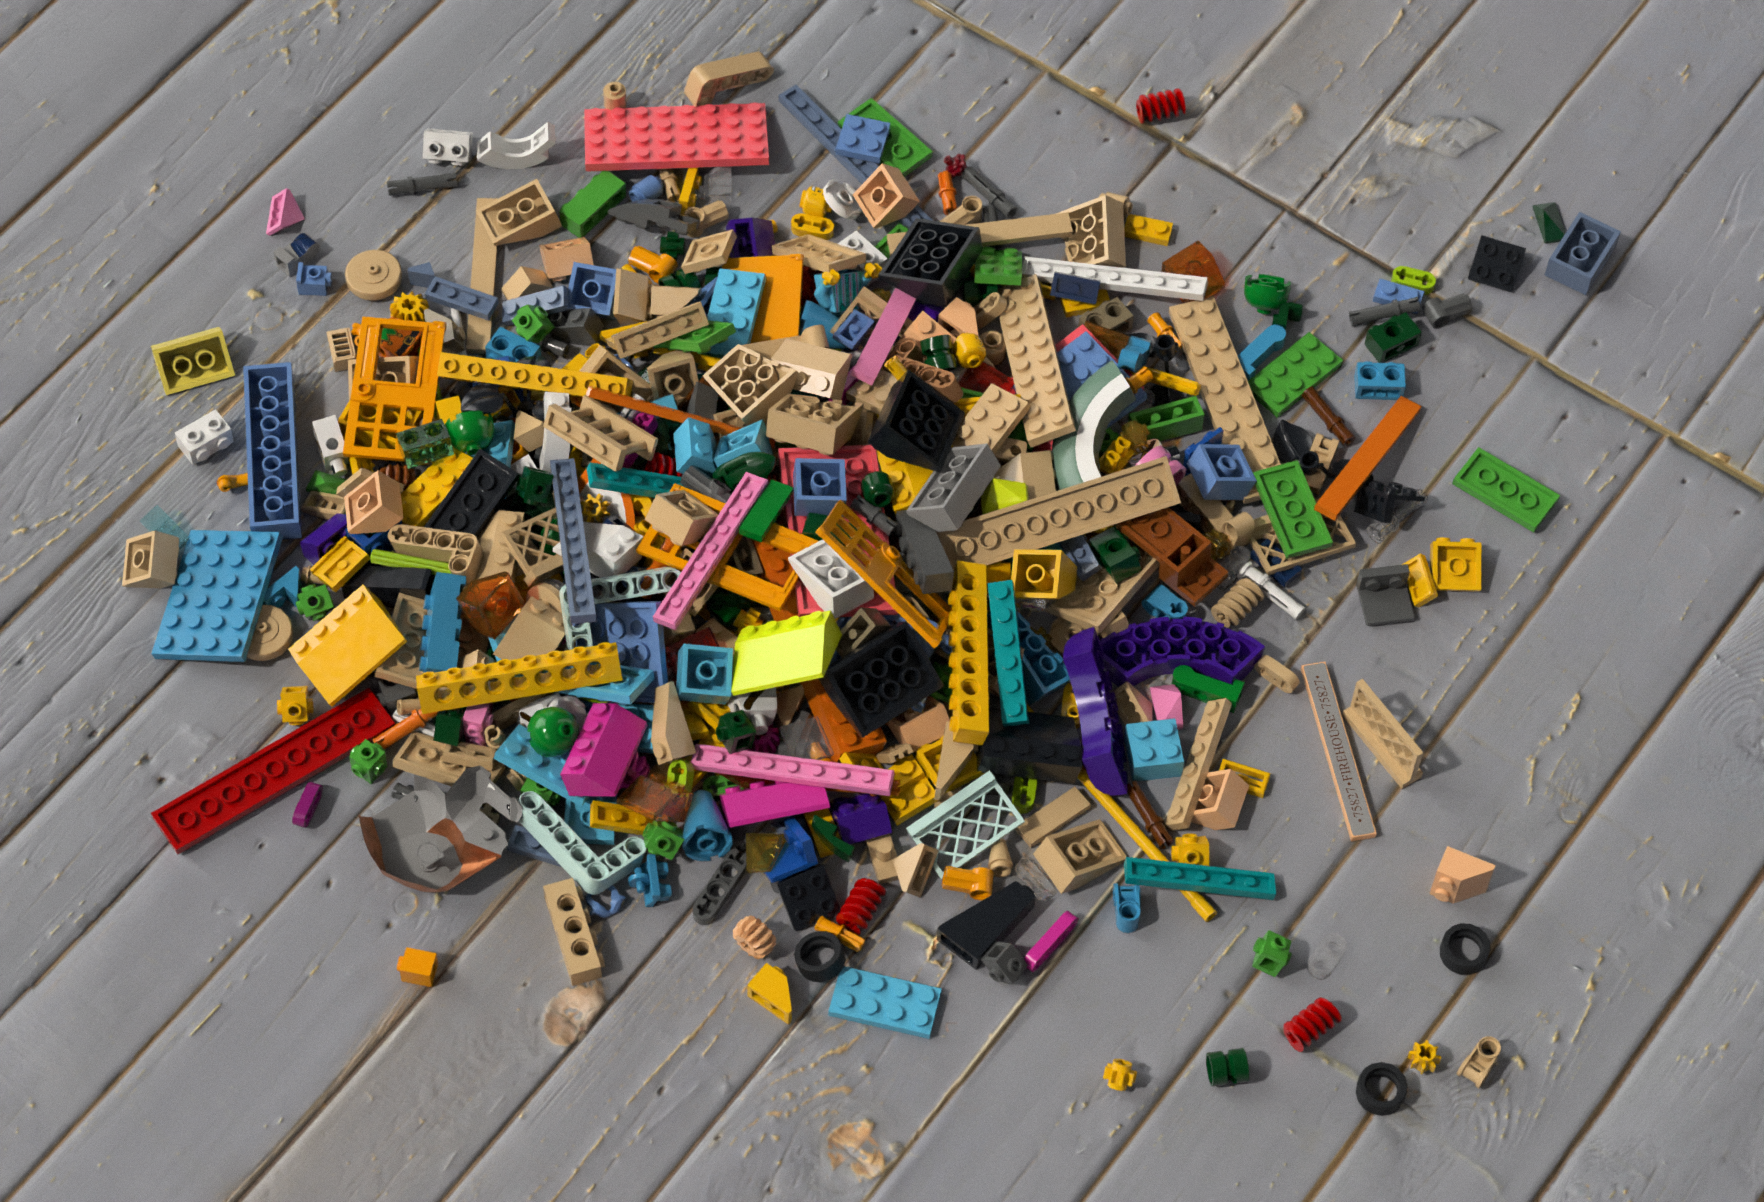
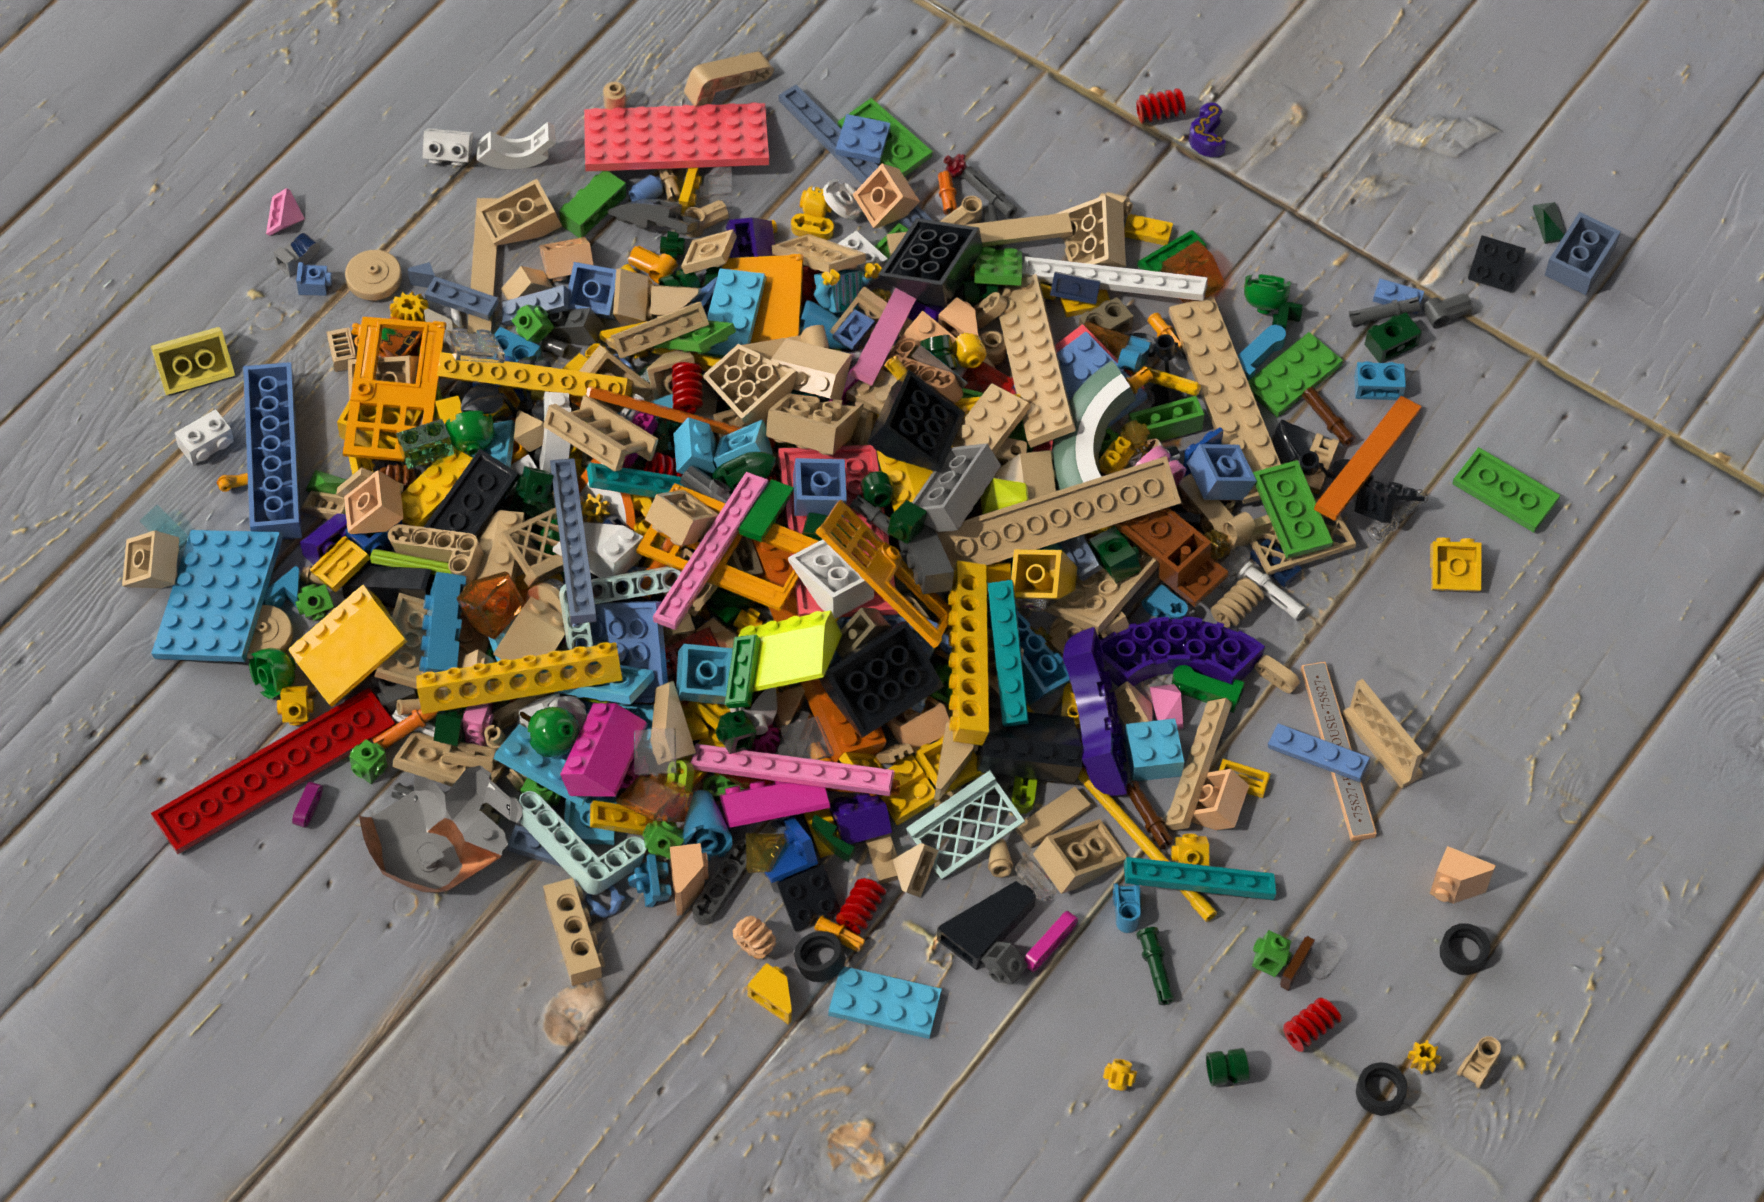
white torso [312,415,349,477] -> none
dark grey pin [387,172,457,196] -> none
light orange brick [397,947,439,987] -> none
light orange piece [942,866,994,900] -> none
dark grey bracket [1356,564,1414,626] -> none
lime beam [1391,266,1436,295] -> none
yellow plate [1402,553,1438,608] -> none
none -> green cylinder [249,648,296,699]
none -> clear plate [446,328,505,363]
none -> clear piece [634,727,676,777]
none -> light nougat slope [670,843,709,916]
none -> red piece [672,362,703,414]
none -> green tile [725,634,761,709]
none -> dark green brick [887,500,927,544]
none -> flat silver sticker [912,345,967,389]
none -> dark green pin [1136,927,1175,1005]
none -> green tile [1137,229,1207,273]
none -> dark purple animal [1188,102,1226,157]
none -> medium blue plate [1268,724,1370,782]
none -> reddish brown tile [1280,936,1315,991]

